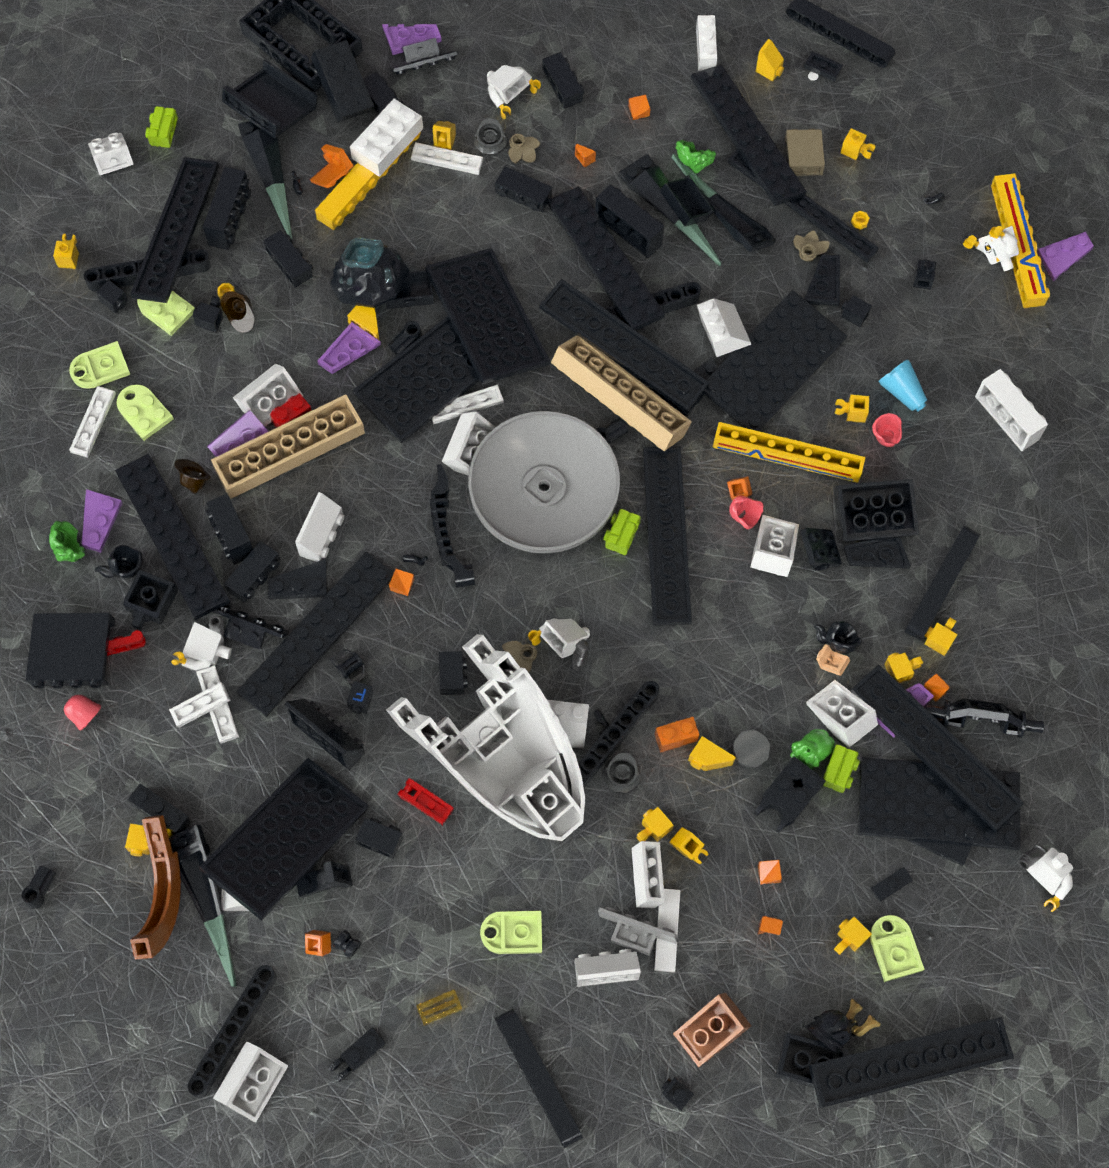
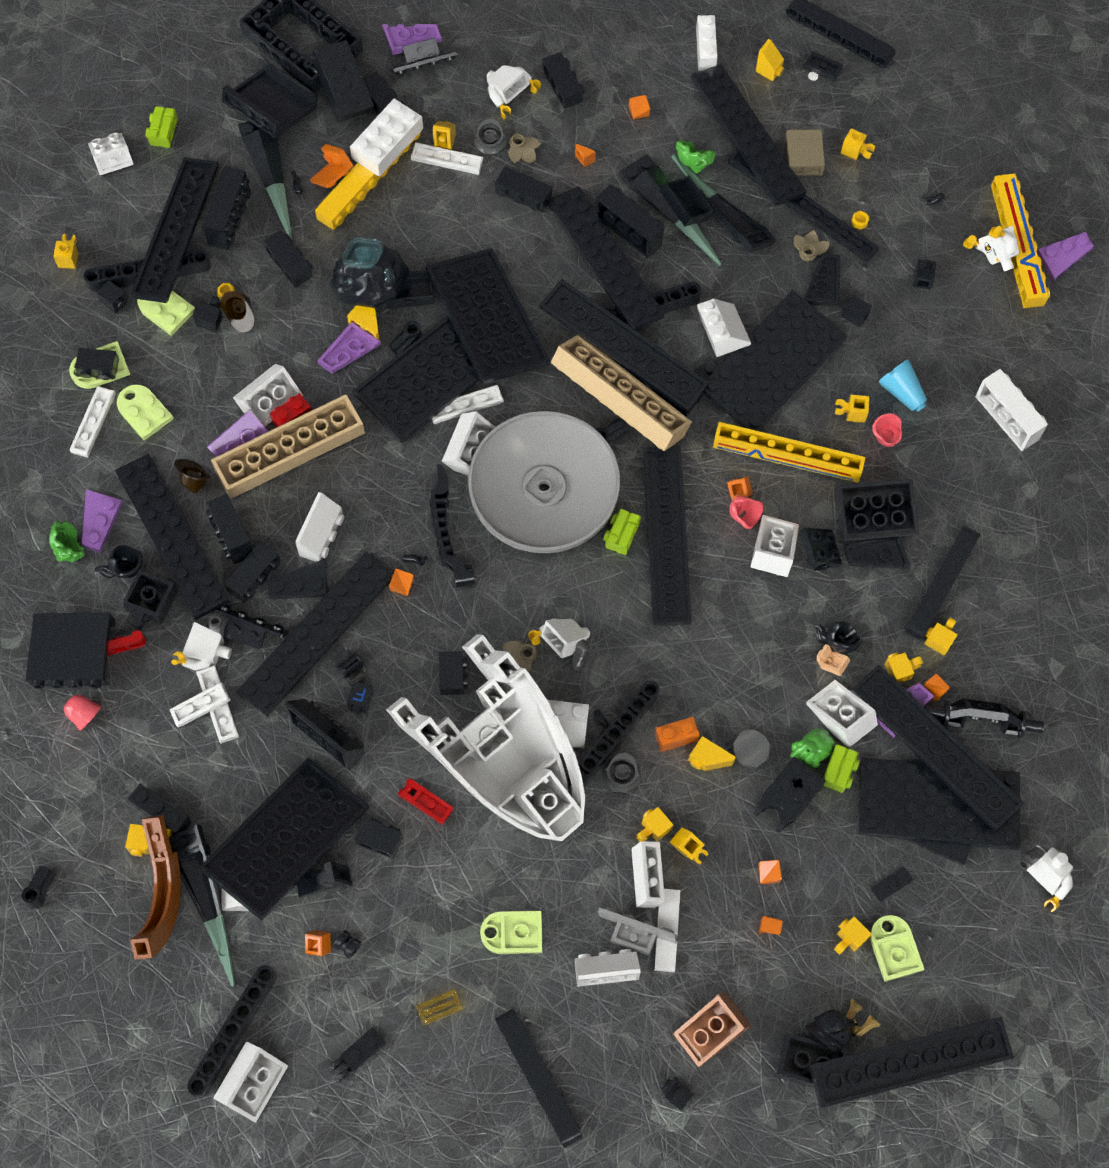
none -> black brick [75,348,119,380]

